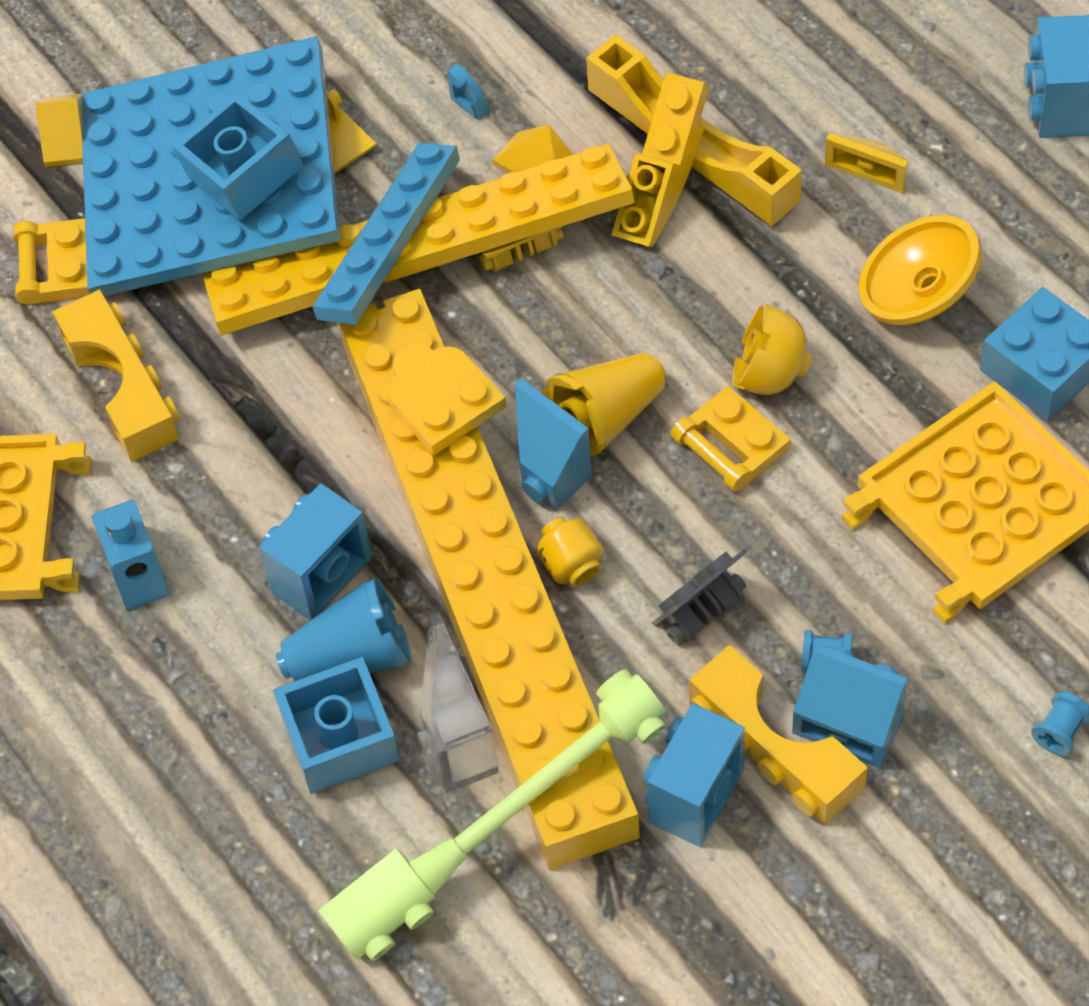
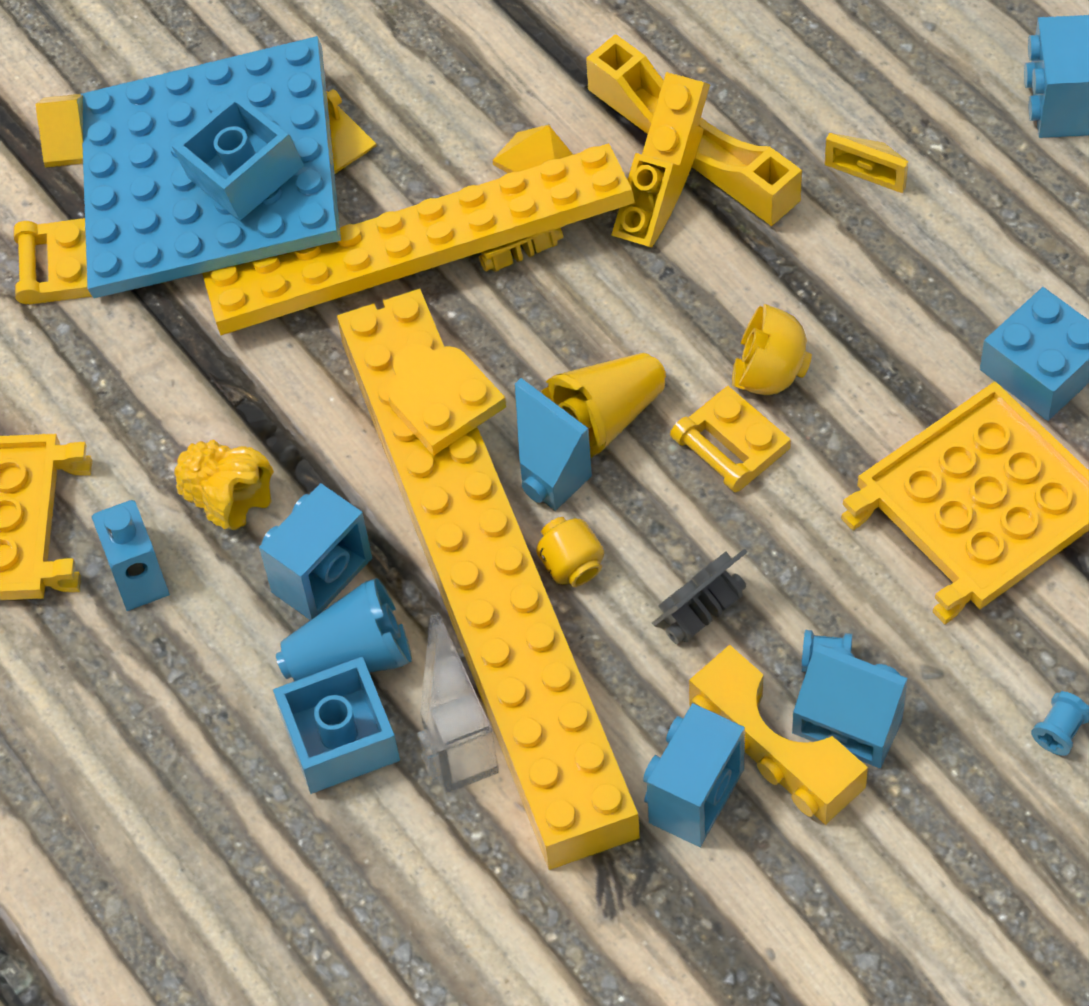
yellow arch [52,290,180,462] -> none
dark azure plate [312,143,460,324] -> none
yellowish green bar [318,669,667,961] -> none
dark azure tile [447,63,489,120] -> none
yellow dish [858,215,982,325] -> none
none -> yellow hair [174,440,274,530]

